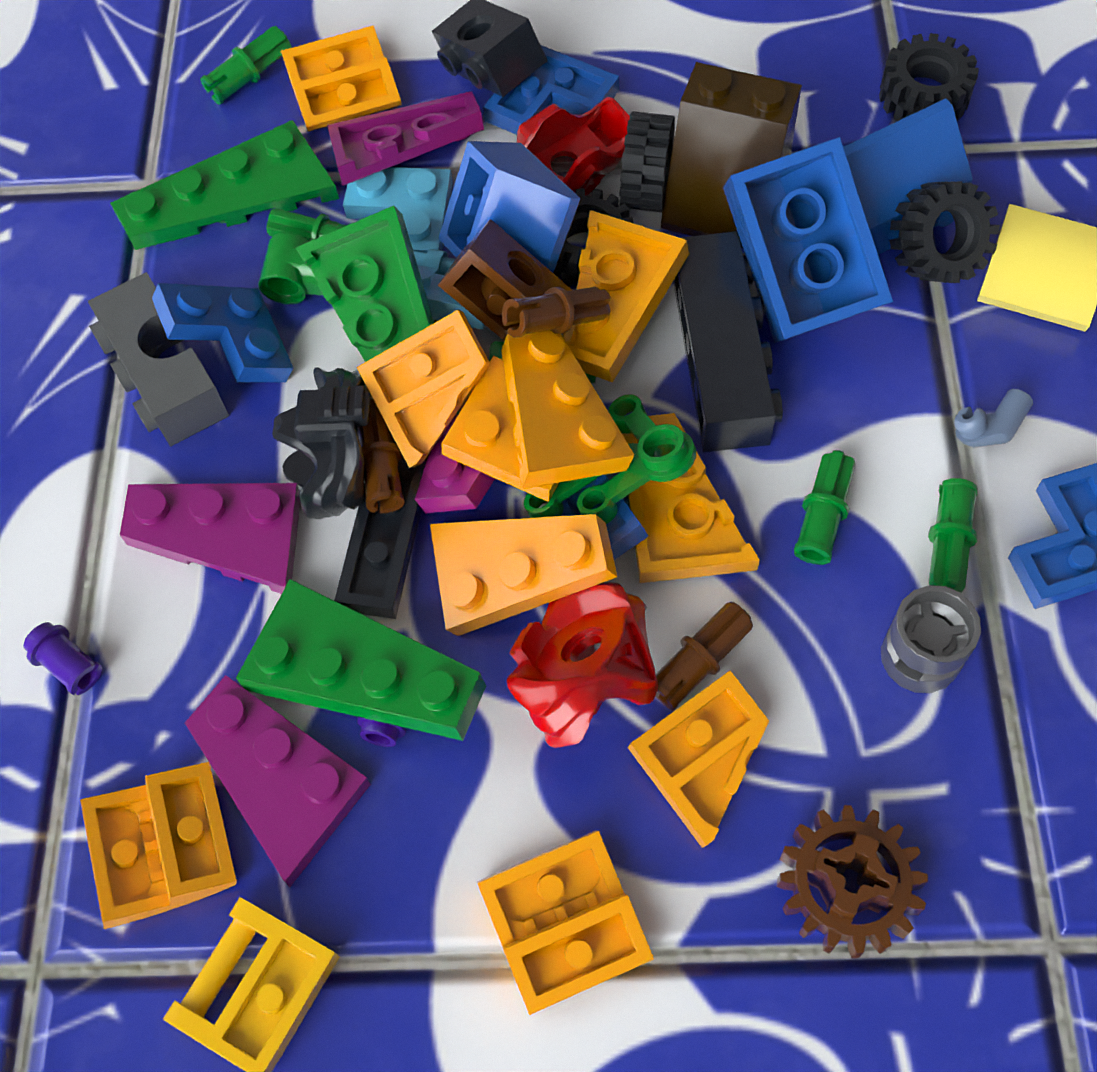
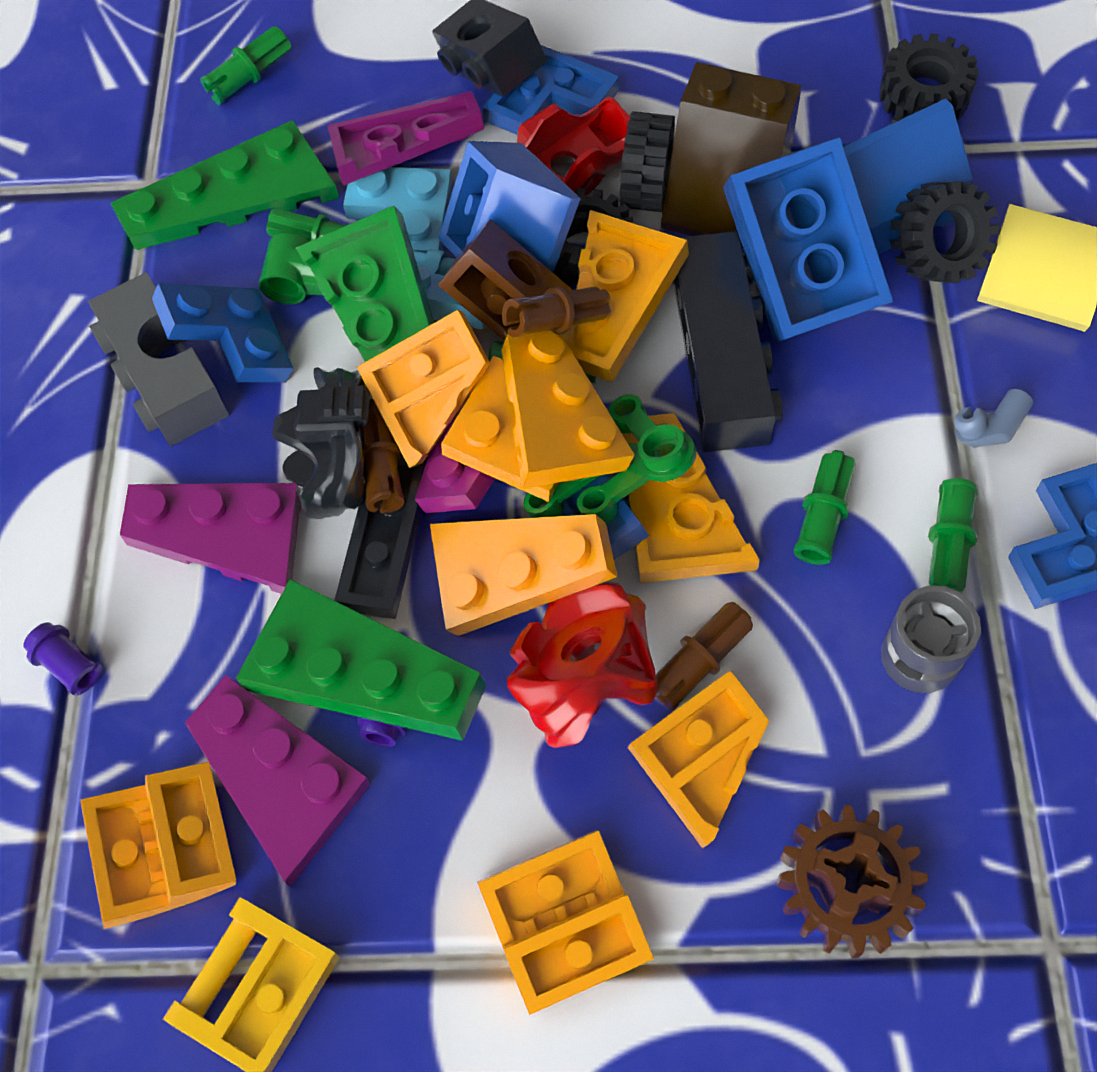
light orange slope [281,25,402,132] -> none

